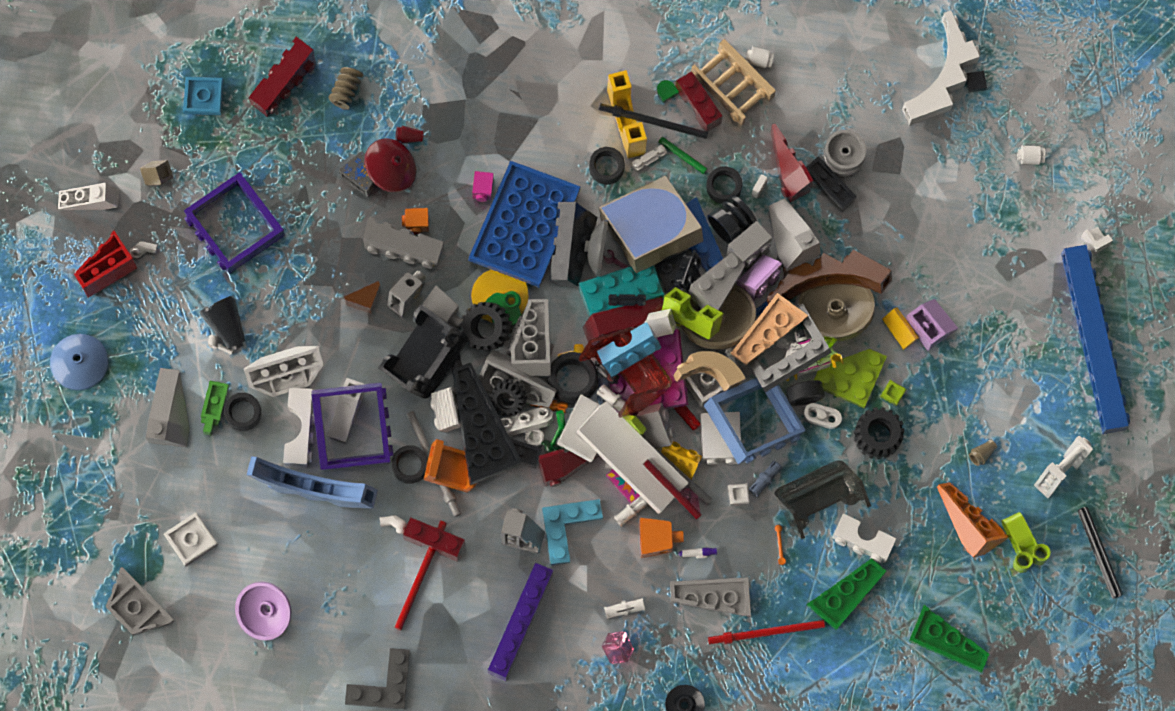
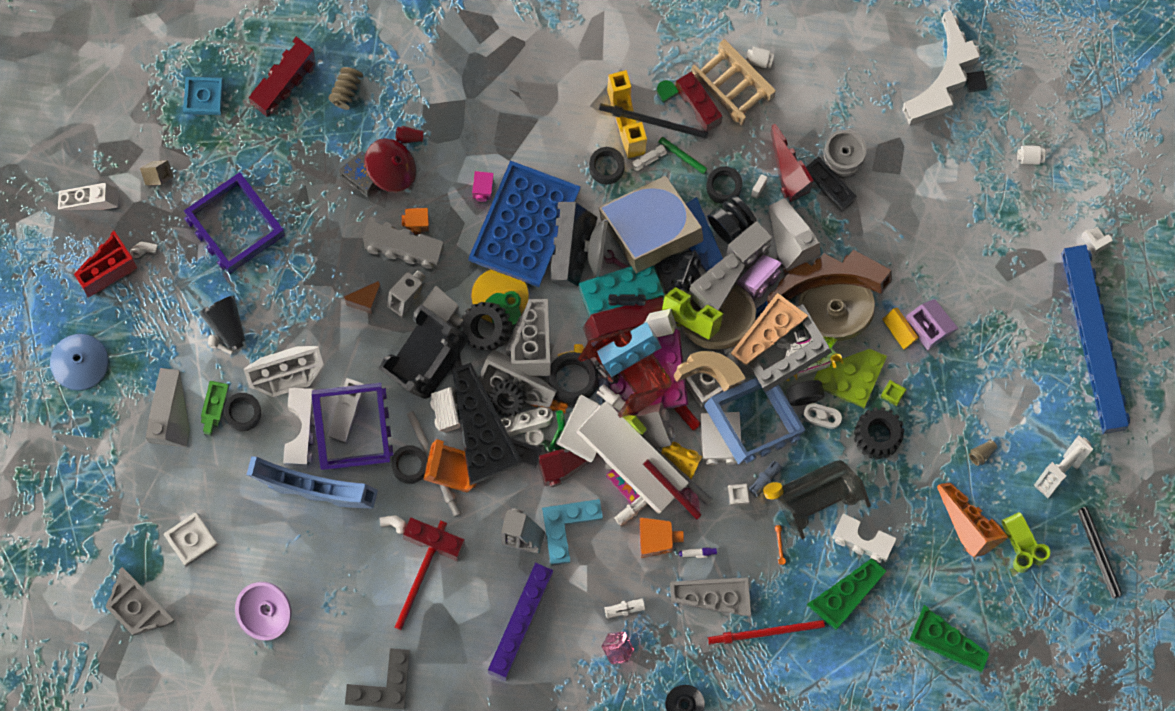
none -> yellow tile [763,482,784,499]

